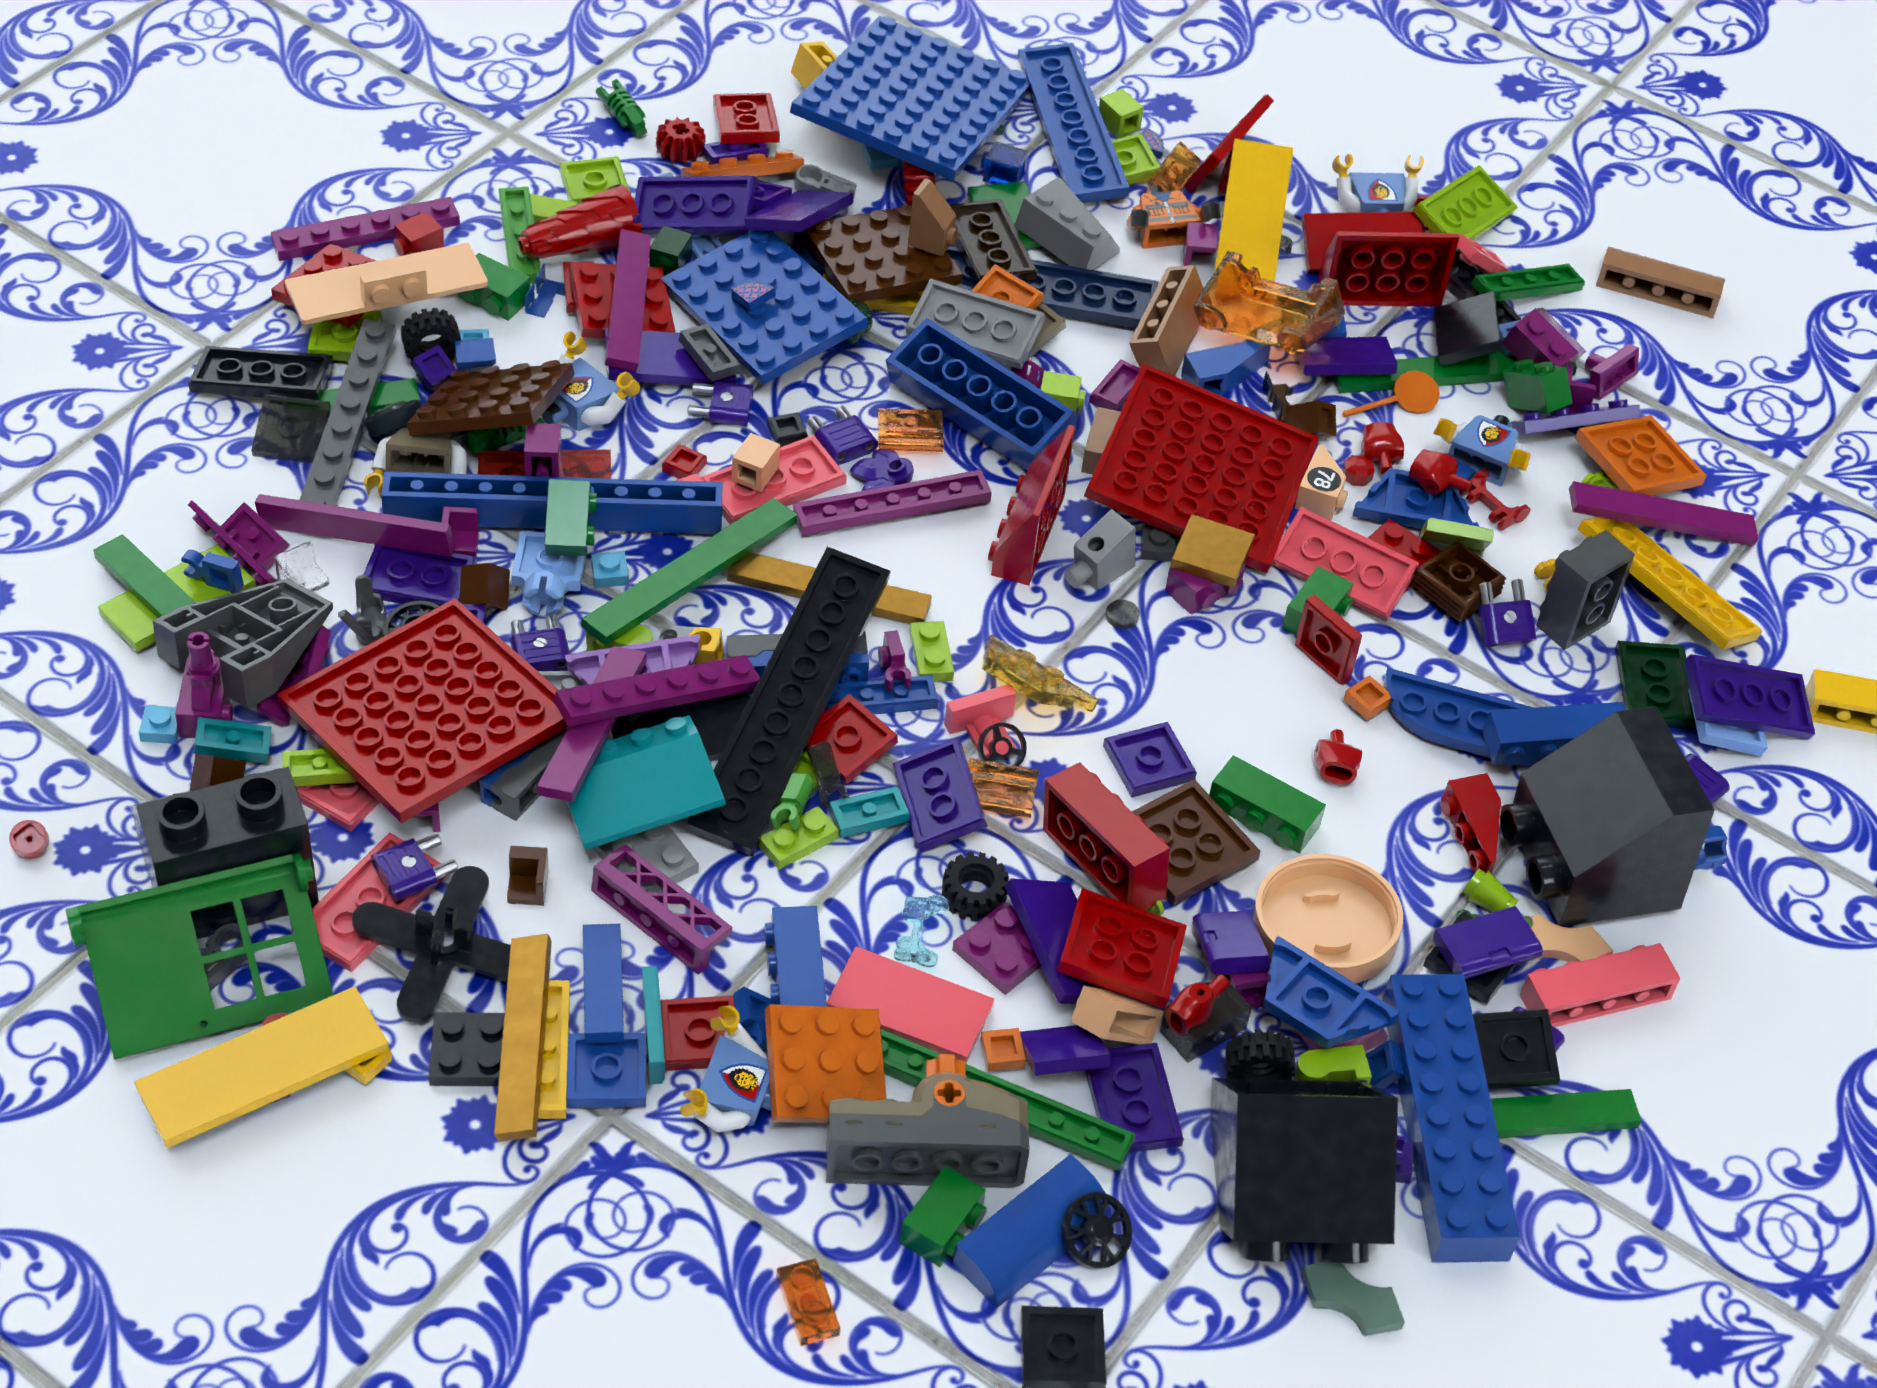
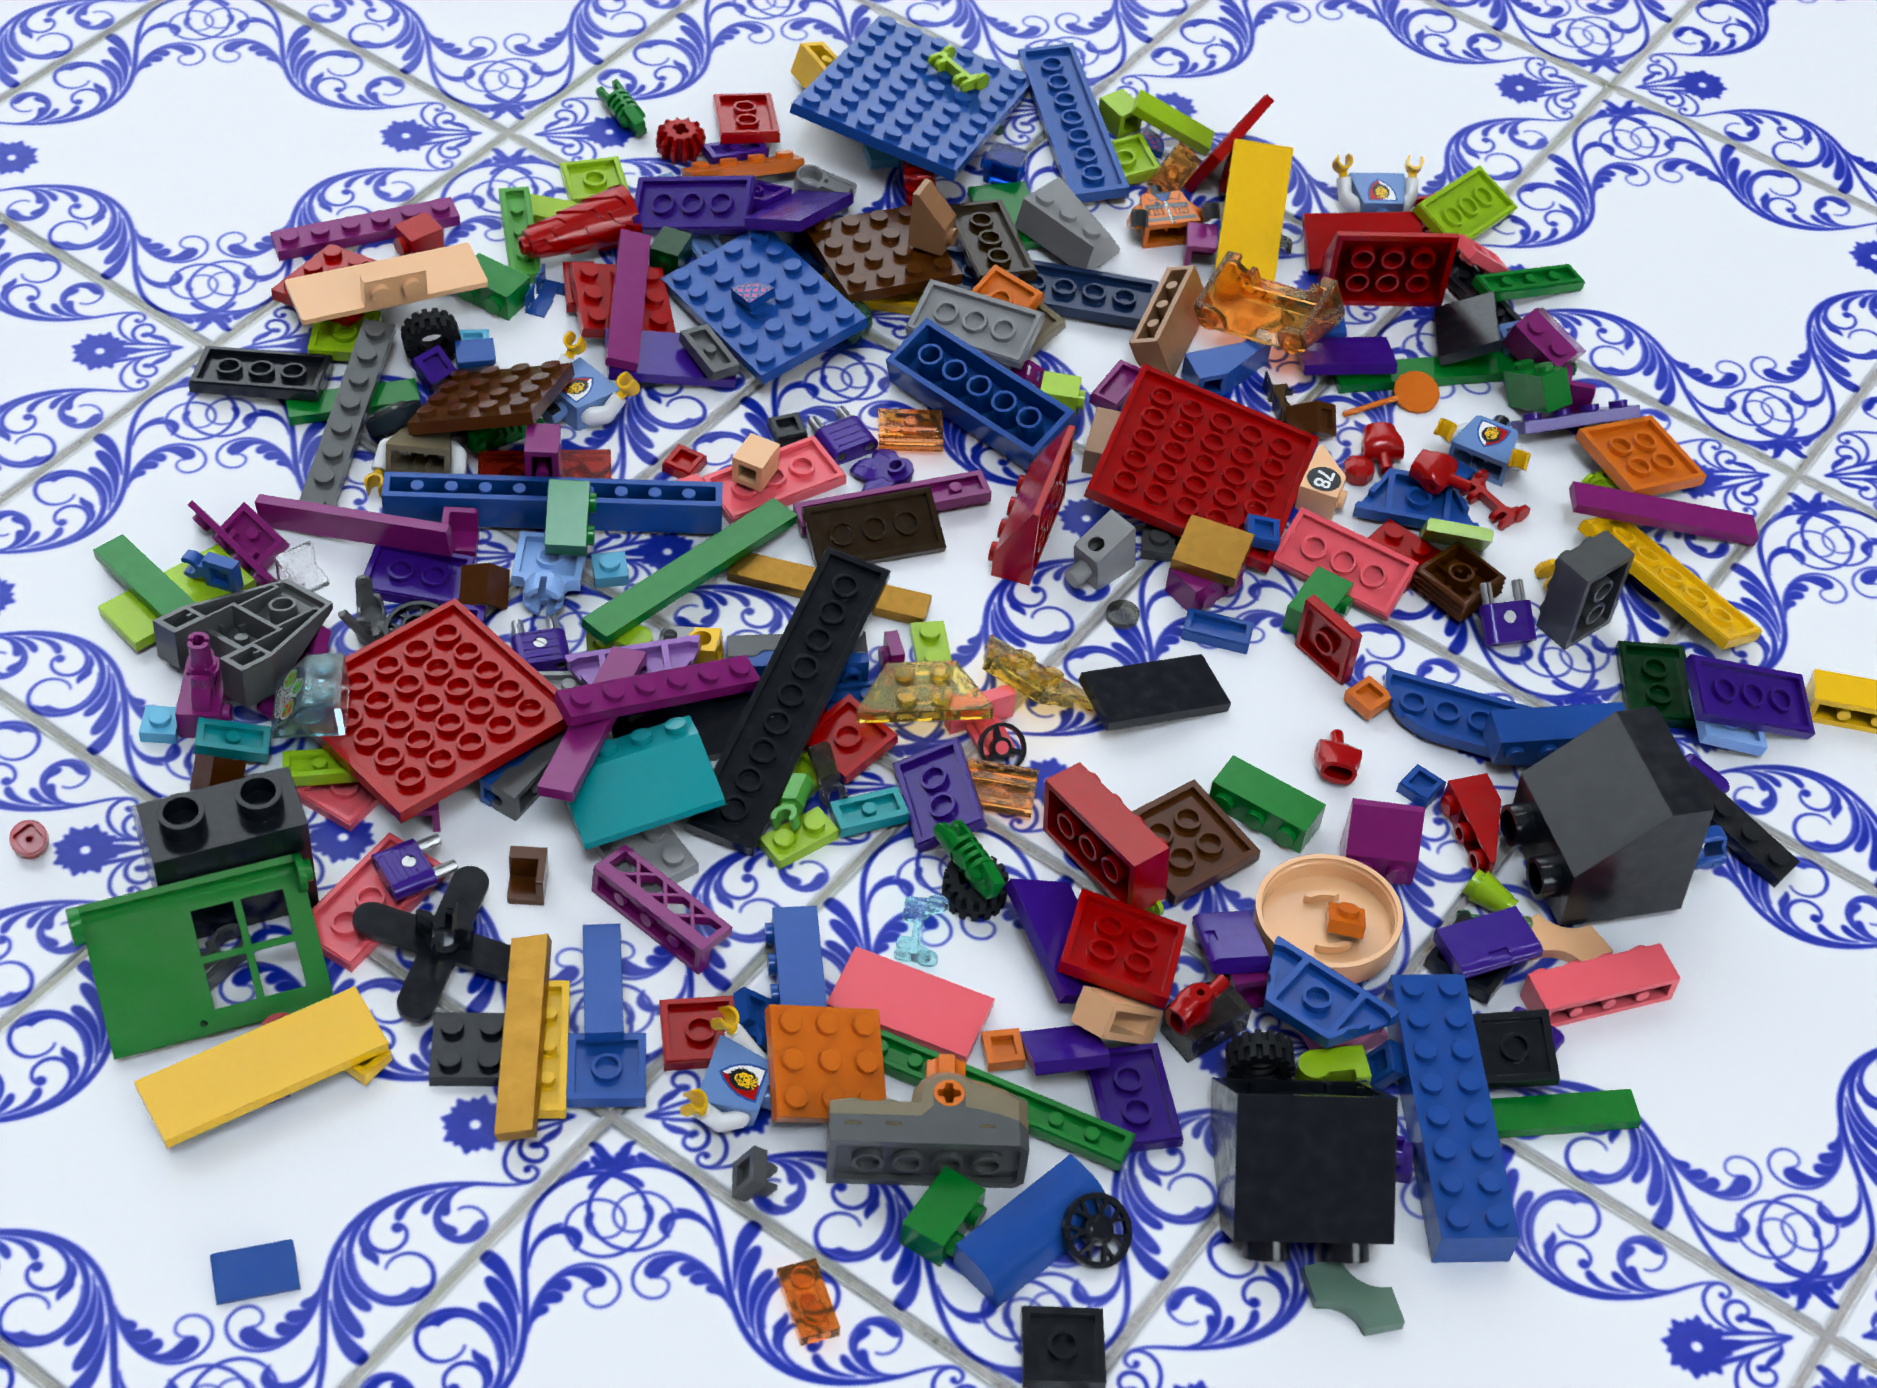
clear smoke tile [251,394,331,463] -> none
teal tile [642,966,665,1084] -> none
dark purple piece [687,381,754,426] -> none
magenta plate [952,901,1042,995] -> none
dark purple tile [1103,721,1197,798] -> none
magenta tile [1585,344,1639,400] -> none
medium nougat brick [1596,246,1725,318] -> none
none -> blue slope [210,1239,301,1305]
none -> clear light blue slope [271,653,350,739]
none -> dark grey tile [732,1146,778,1202]
none -> dark brown tile [801,486,946,568]
none -> clear yellow wing [857,661,994,723]
none -> lime piece [927,45,990,92]
none -> green hinge [932,819,1005,899]
none -> black tile [1078,654,1231,731]
none -> lime tile [1131,89,1215,155]
none -> blue tile [1181,608,1254,655]
none -> blue tile [1244,513,1280,552]
none -> orange plate [1326,902,1366,939]
none -> magenta slope [1340,798,1425,885]
none -> blue tile [1396,764,1447,810]
none -> black plate [1691,765,1800,888]

